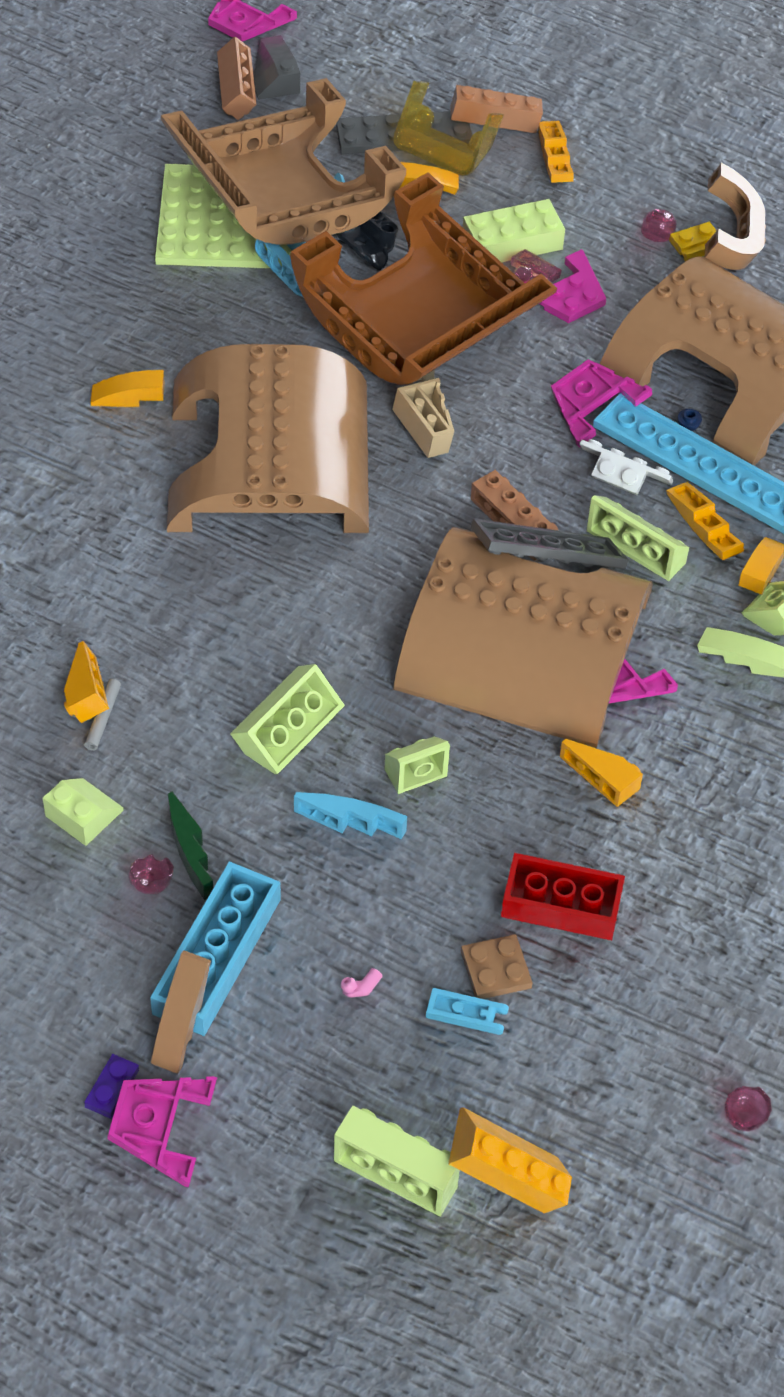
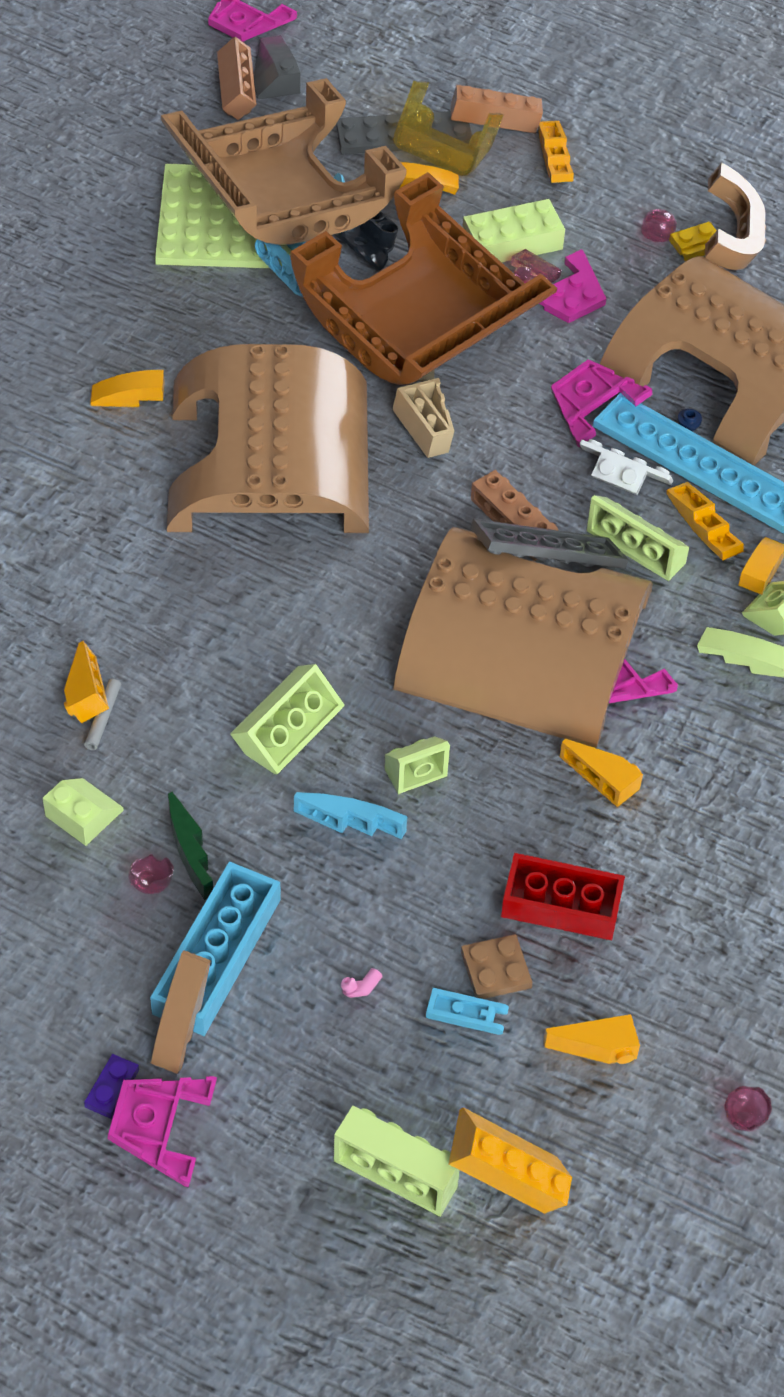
none -> light orange slope [543,1014,640,1064]

